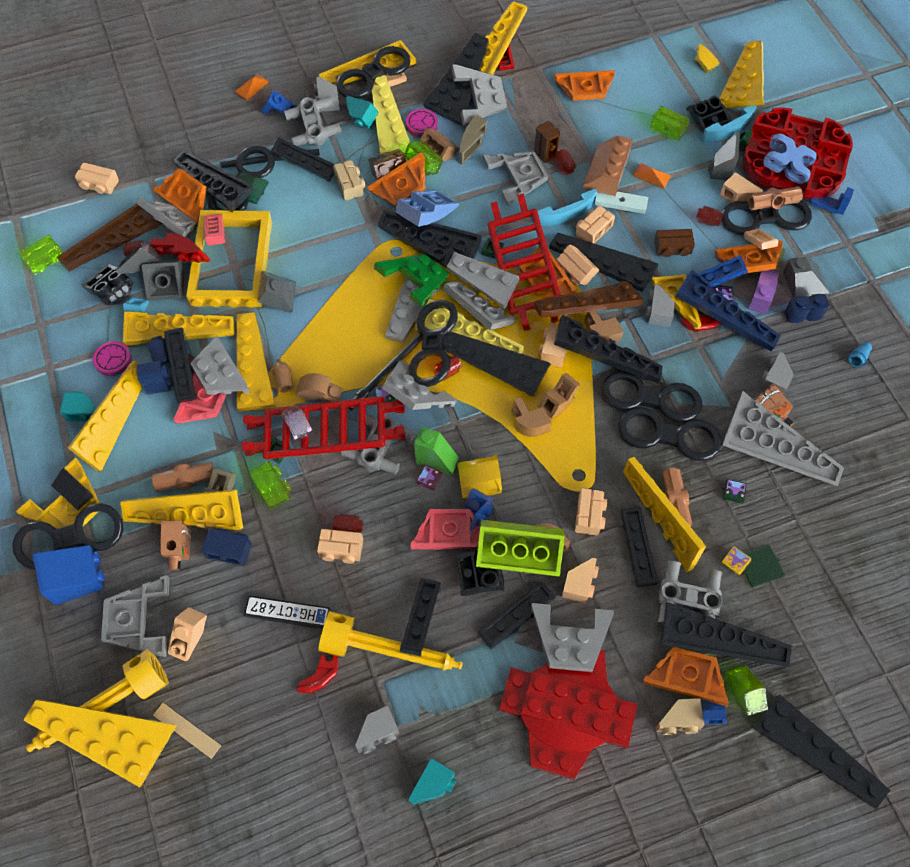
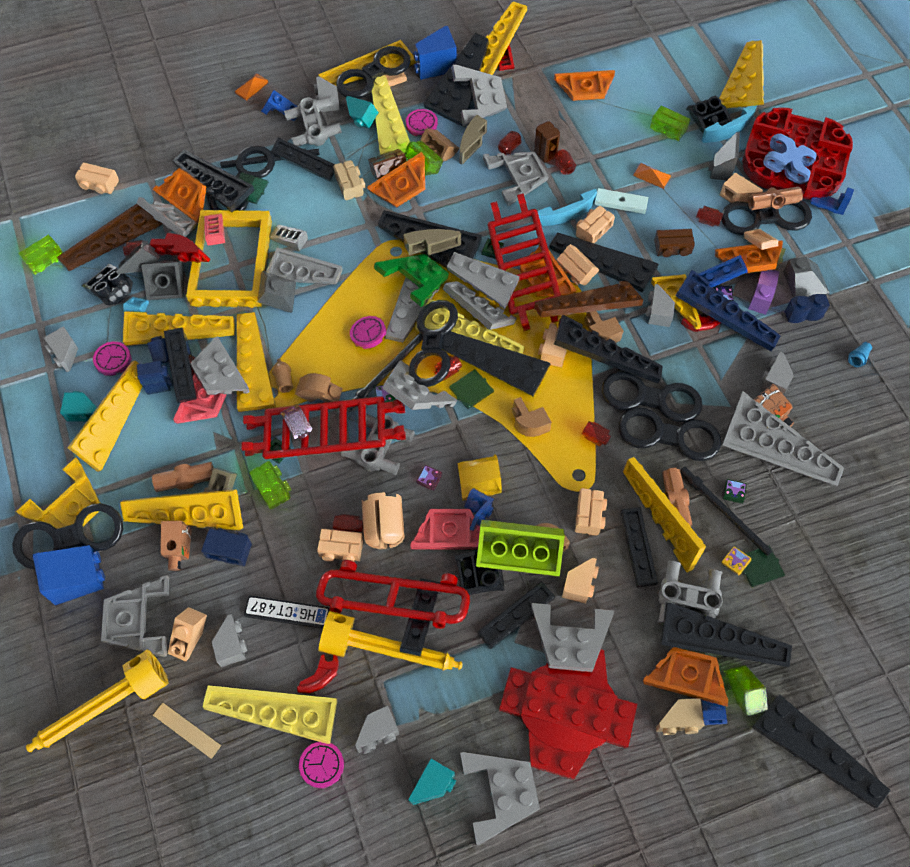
yellow wing [24,699,177,787] -> none
black slope [51,468,93,510] -> none
medium blue slope [395,190,459,226] -> none
bright green slope [414,427,459,476] -> none
medium nougat brick [538,373,580,419] -> none
nougat slope [583,136,633,196] -> none
yellow slope [694,44,720,73] -> none
dark green tile [739,129,753,148] -> none
none -> light grey slope [44,326,78,372]
none -> light yellow wing [203,685,337,744]
none -> light grey slope [212,614,248,667]
none -> light grey wing [266,248,343,285]
none -> light grey slope [269,225,308,251]
none -> dark pink tile [299,742,344,789]
none -> red bar [316,560,470,629]
none -> dark pink tile [350,316,386,349]
none -> light nougat cylinder [362,492,405,549]
none -> dark tan slope [404,229,461,256]
none -> blue slope [413,26,457,80]
none -> clear green piece [449,369,494,409]
none -> light grey wing [460,752,540,846]
none -> clear red brick [498,131,522,155]
none -> clear red brick [581,421,611,447]
none -> black bar [680,466,773,557]

